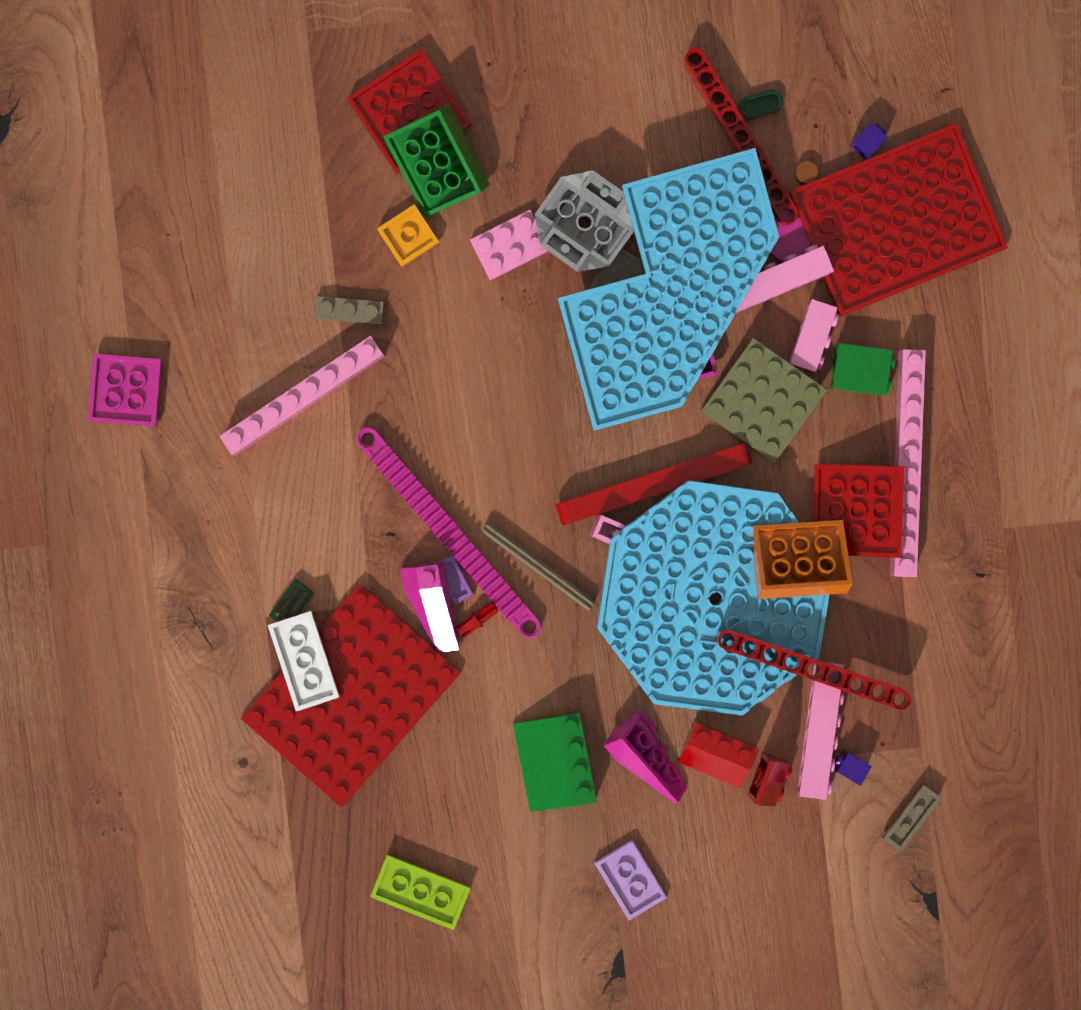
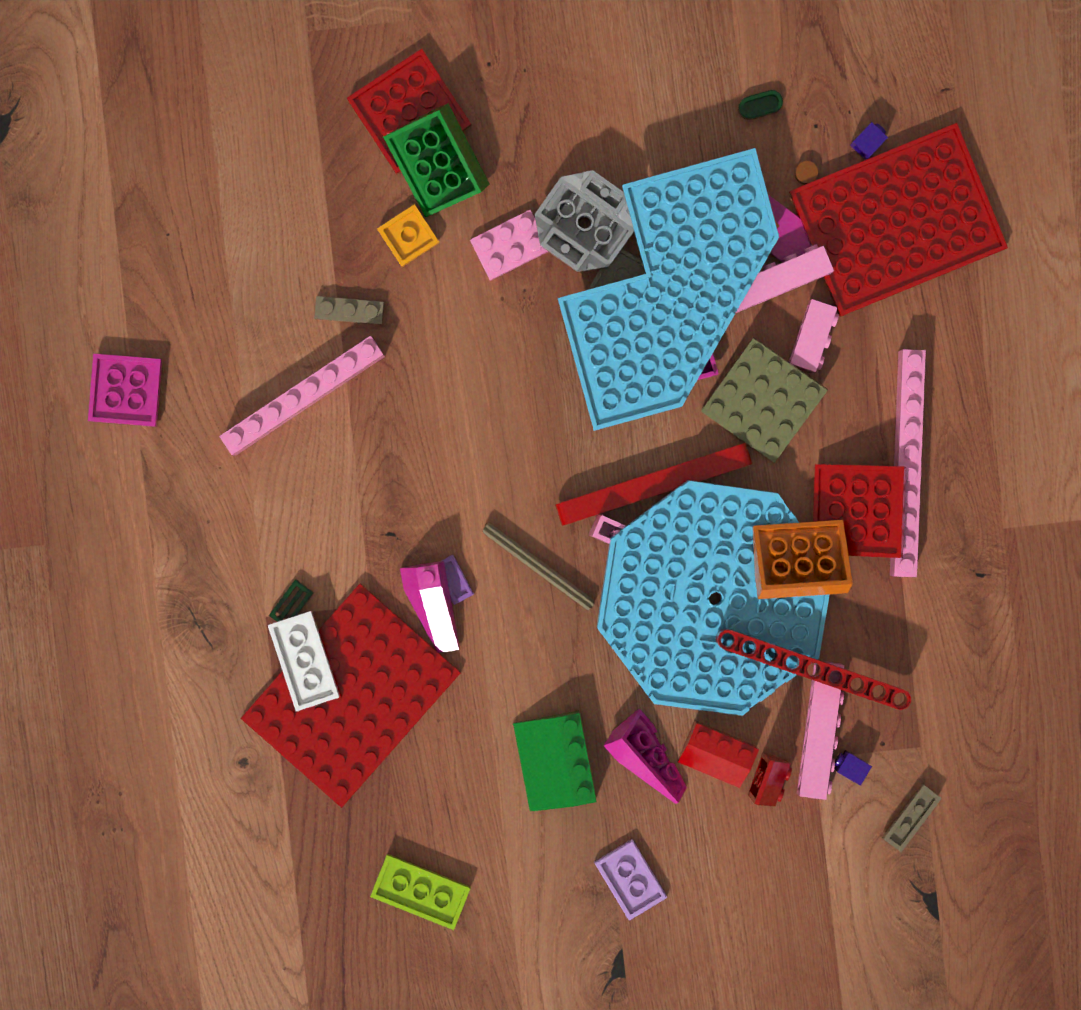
dark pink gear [356,428,541,638] -> none
red axle [456,602,499,638] -> none
red beam [684,48,798,226] -> none
green brick [830,343,895,396] -> none

